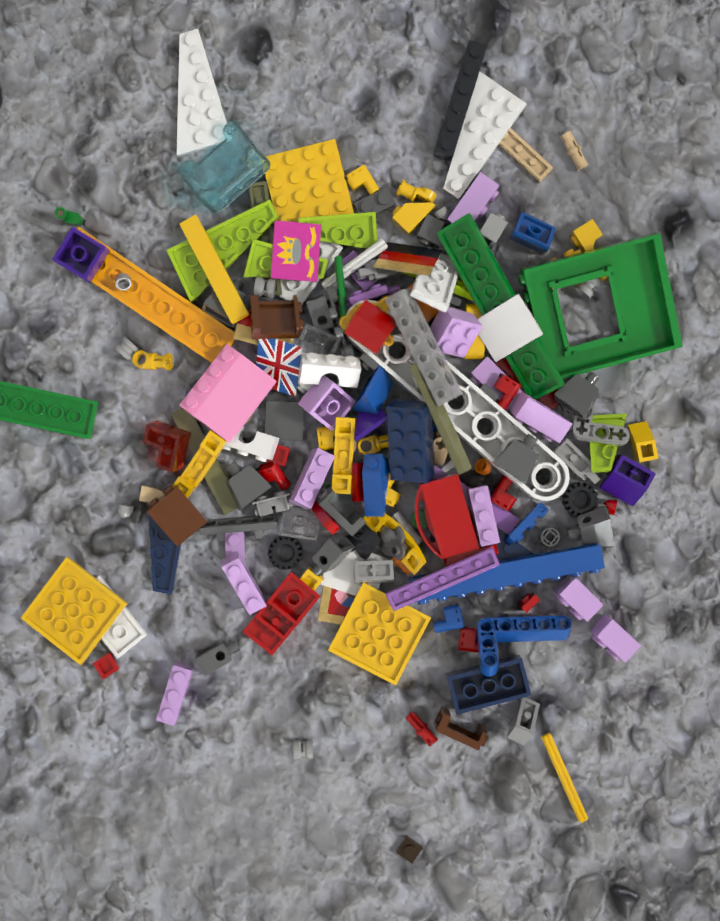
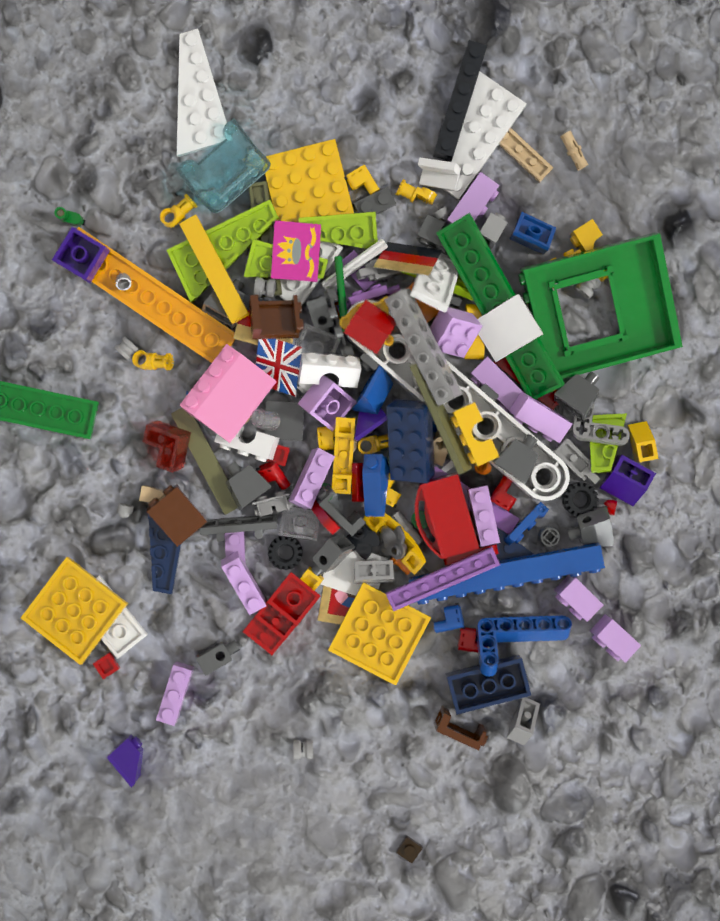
yellow slope [173,430,227,498] -> none
yellow slope [392,202,436,236] -> none
red axle [406,712,438,747] -> none
red piece [493,373,522,411] -> none
red plate [519,592,540,613] -> none
yellow axle [541,733,588,823] -> none
none -> dark purple slope [106,734,143,787]
none -> yellow connector [160,194,198,228]
none -> clear brick [251,409,281,431]
none -> white panel [418,157,461,191]
none -> yellow arch [451,402,499,466]

